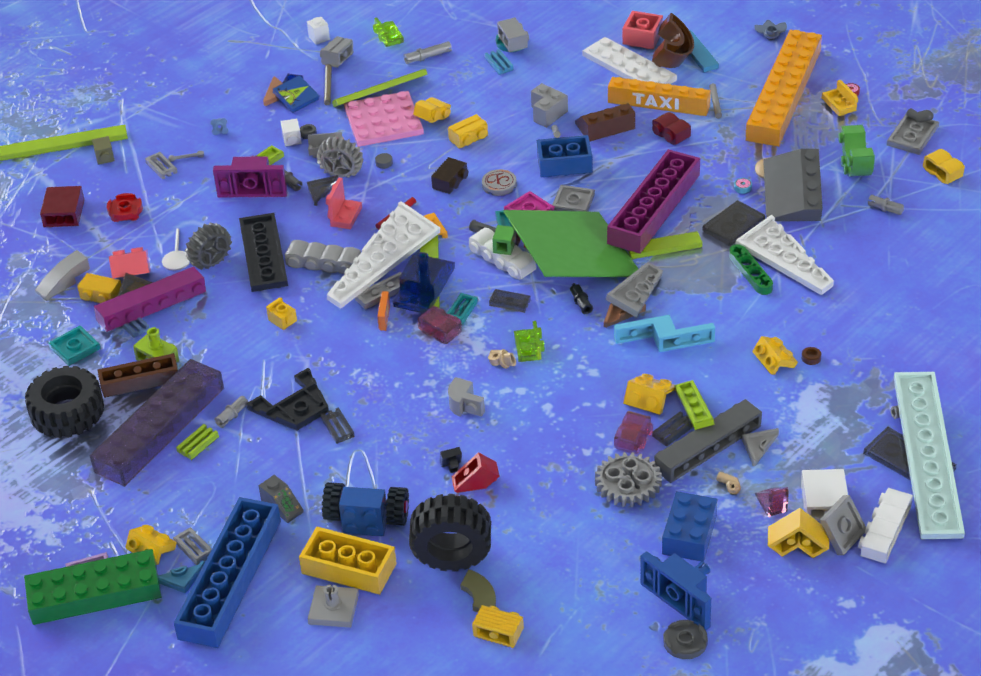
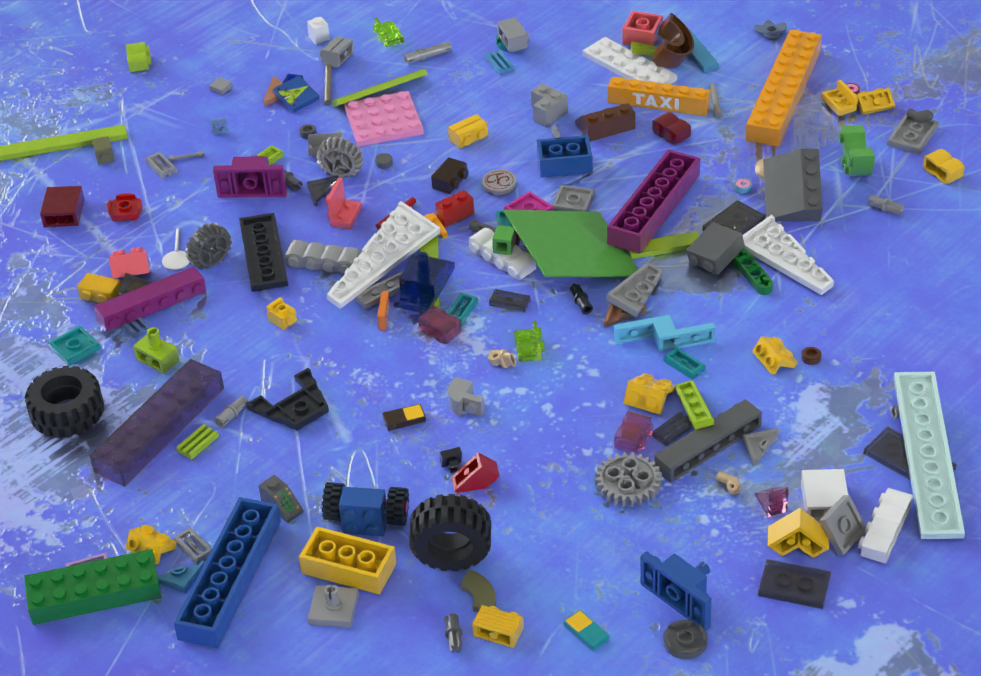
light grey slope [35,250,90,301] -> none
reddish brown brick [97,353,181,398] -> none
white brick [280,119,302,147] -> none
clear smoke tile [321,407,355,444] -> none
yellow brick [413,97,451,123] -> none
blue brick [662,491,718,562] -> none
none -> lime brick [126,42,152,72]
none -> light grey tile [209,77,233,95]
none -> dark brown tile [382,404,426,431]
none -> red brick [435,190,475,228]
none -> dark grey axle [444,613,462,653]
none -> teal tile [564,609,610,651]
none -> lime tile [630,41,658,57]
none -> teal tile [663,347,706,380]
none -> dark grey brick [686,222,745,275]
none -> clear smoke tile [758,559,831,609]
none -> yellow bracket [857,88,896,115]

